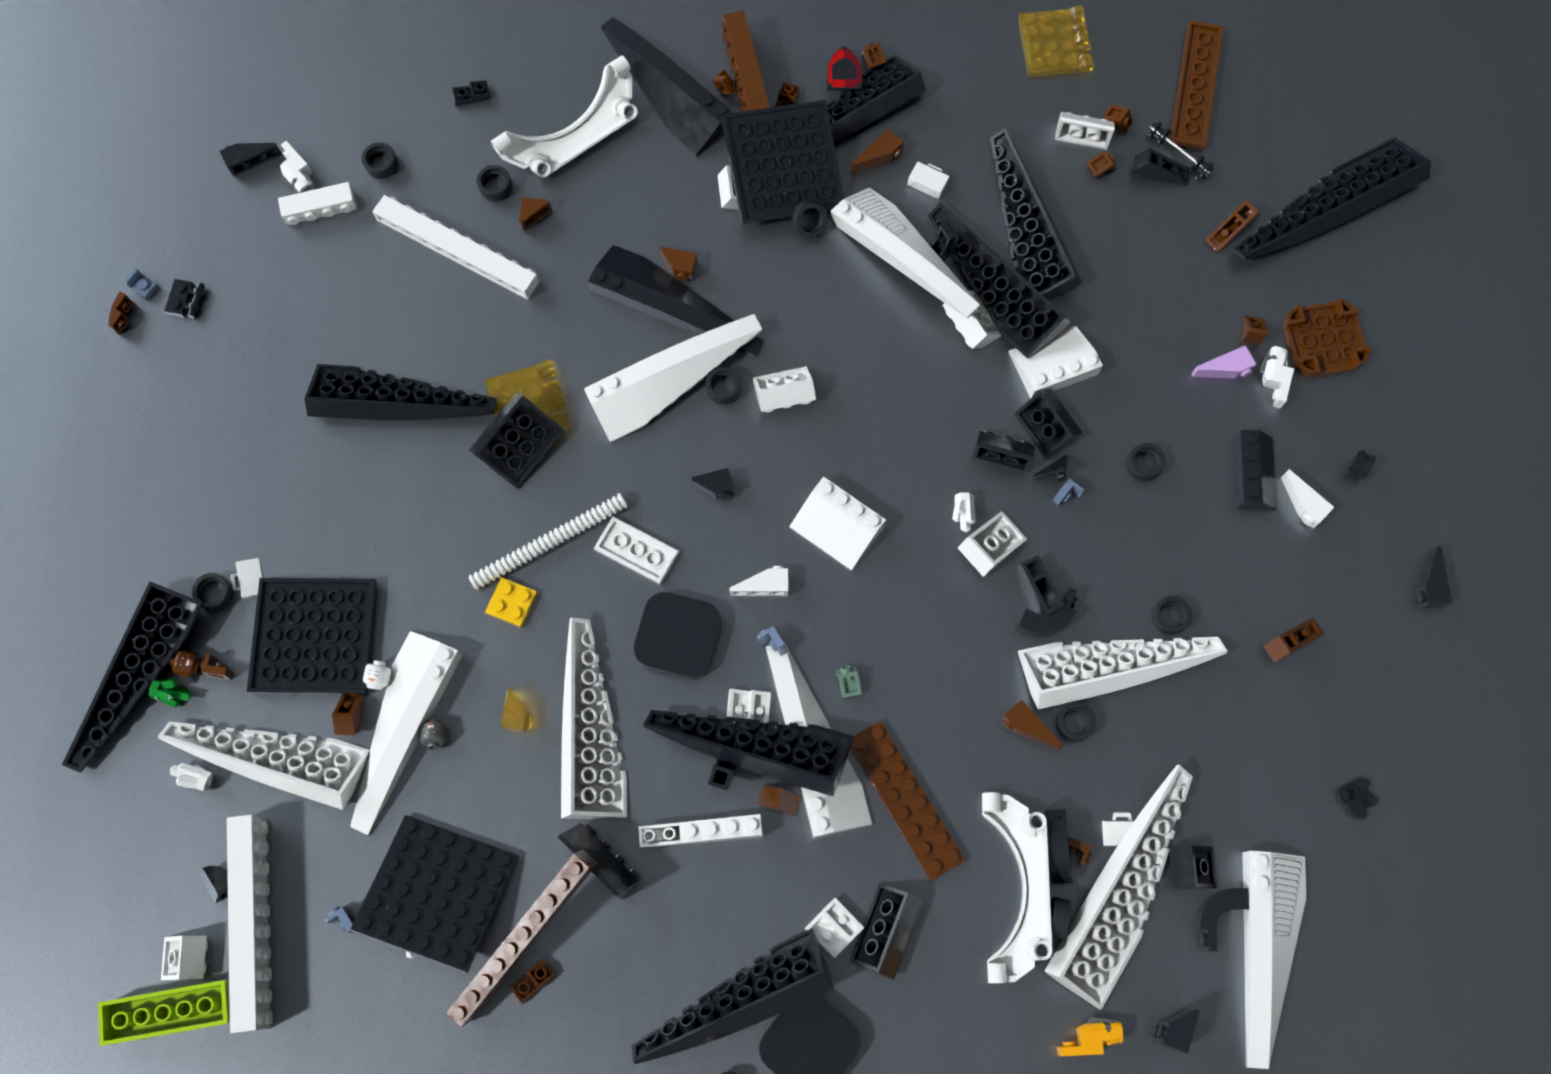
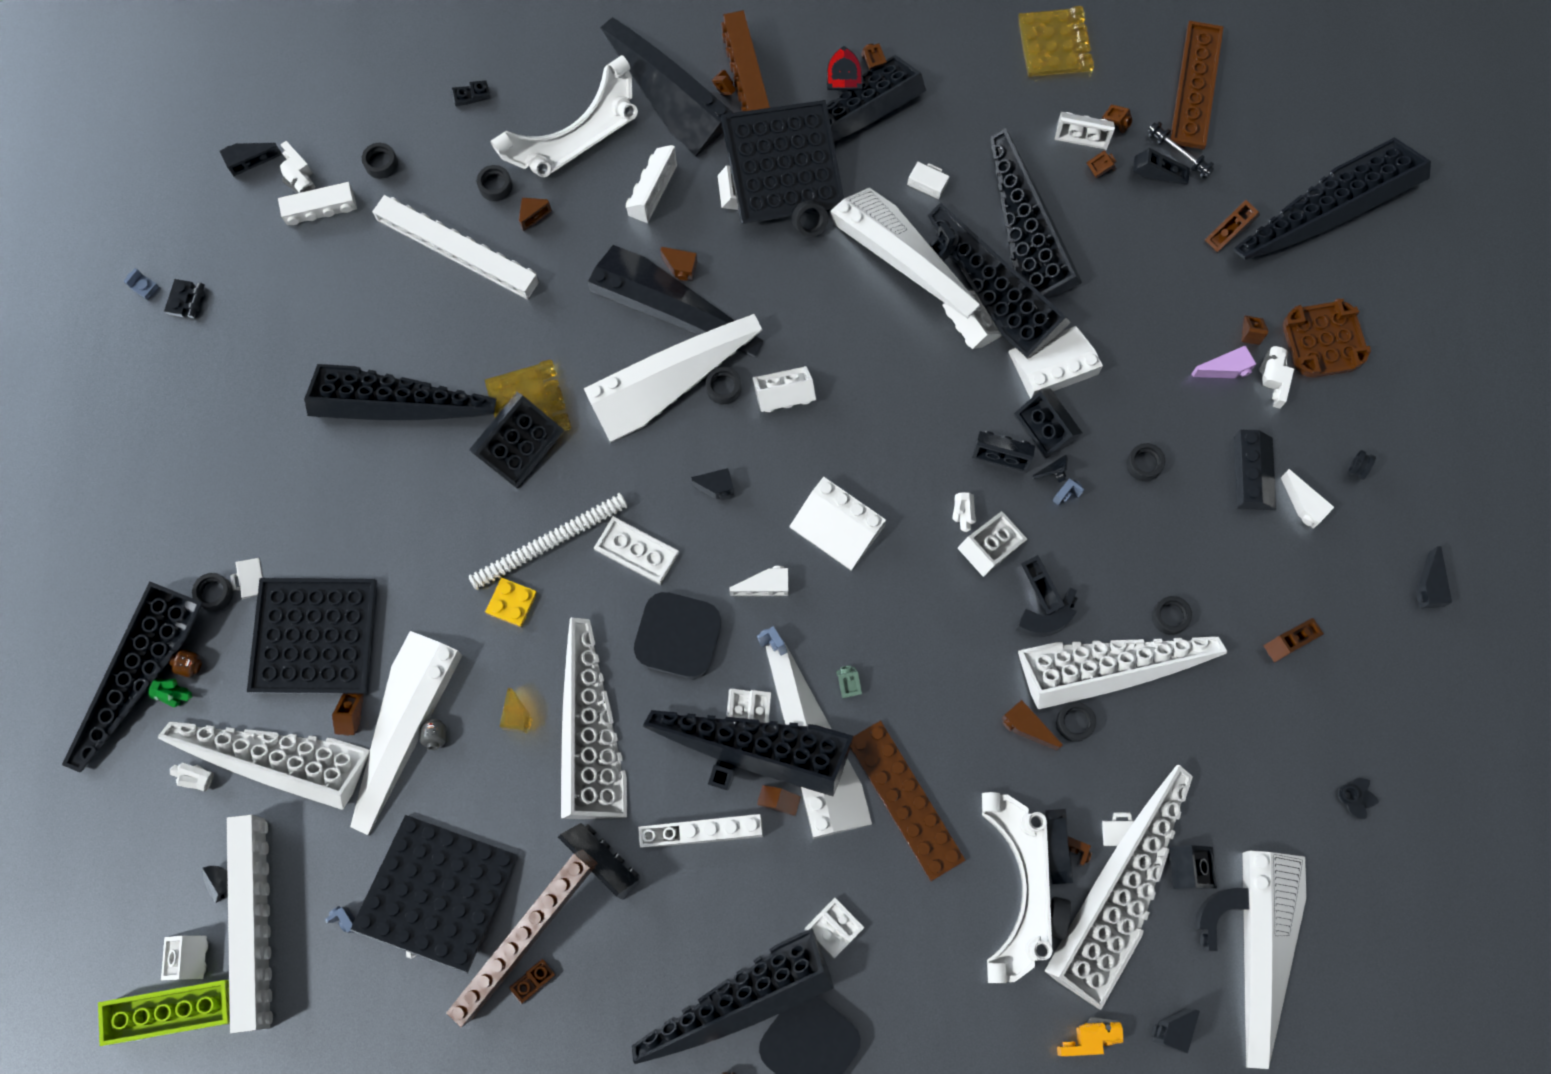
reddish brown slope [108,292,133,335] -> none
reddish brown bracket [201,654,233,680] -> none
white head [363,660,391,690] -> none
reddish brown slope [775,82,800,107] -> none
black slope [849,883,924,980] -> none
reddish brown slope [851,128,904,174] -> none
none -> white slope [626,145,677,223]

